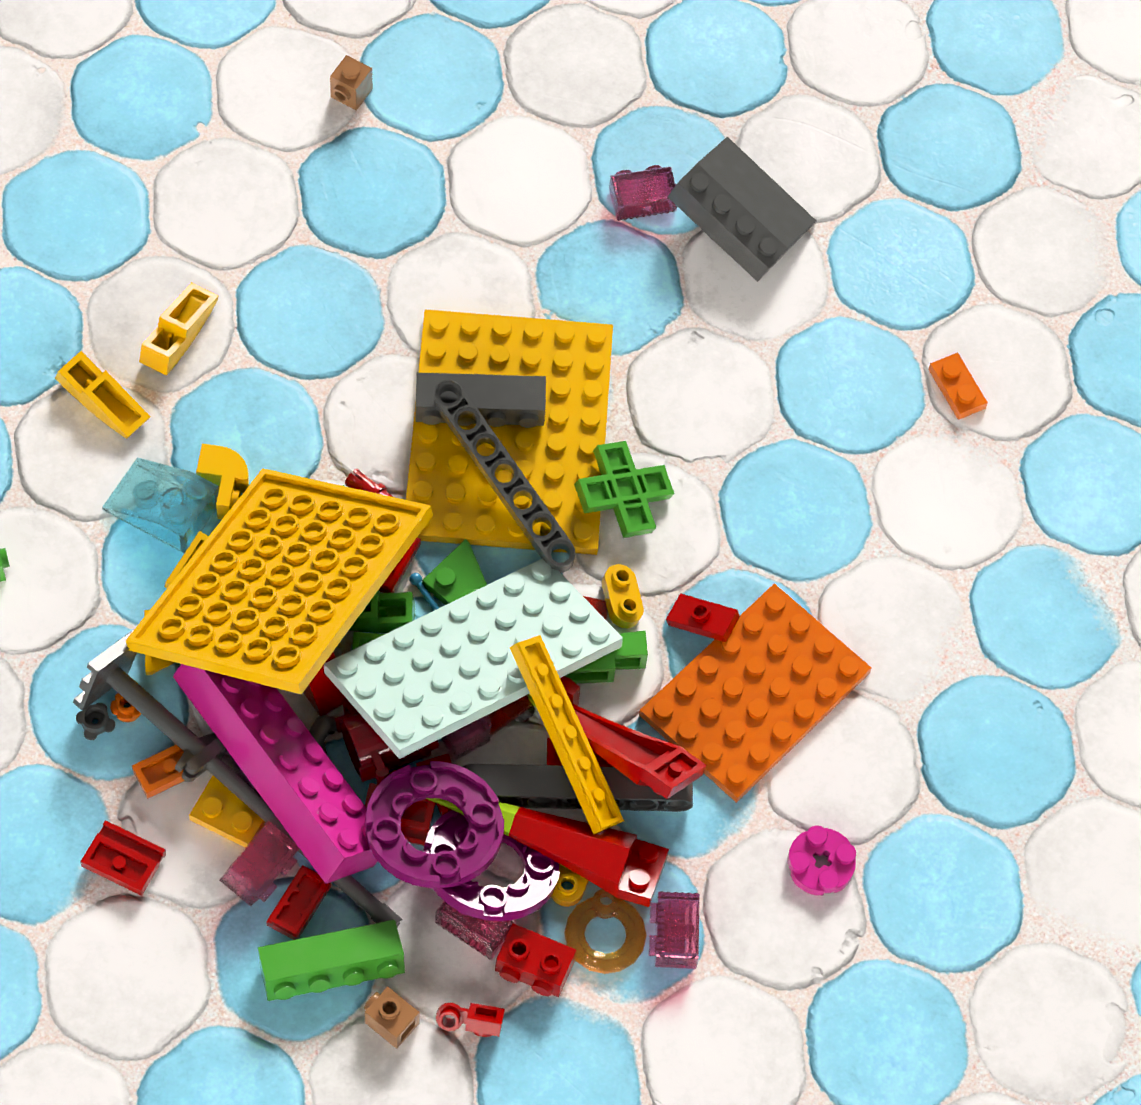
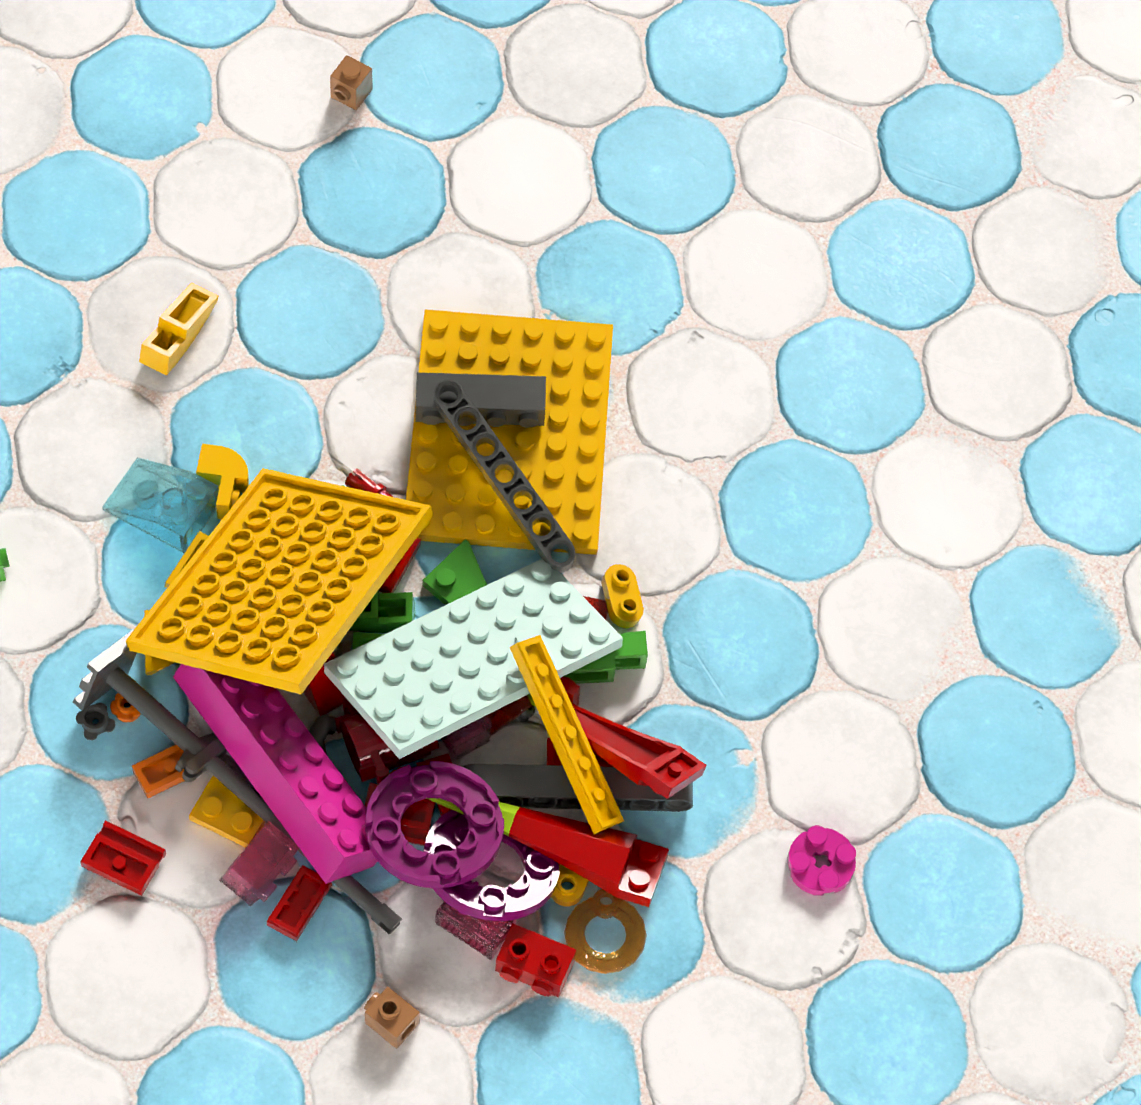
yellow slope [55,351,151,439] -> none
bright green brick [258,920,405,1001] -> none
dark azure hinge [409,573,439,611] -> none
red plate [436,1003,505,1037] -> none
bright green plate [574,441,675,538] -> none
clear pink brick [609,165,677,221] -> none
orange plate [639,583,872,803] -> none
clear pink brick [648,891,700,969] -> none
red plate [666,593,740,642] -> none
dark grey slope [668,137,817,282] -> none
orange plate [928,352,988,420] -> none

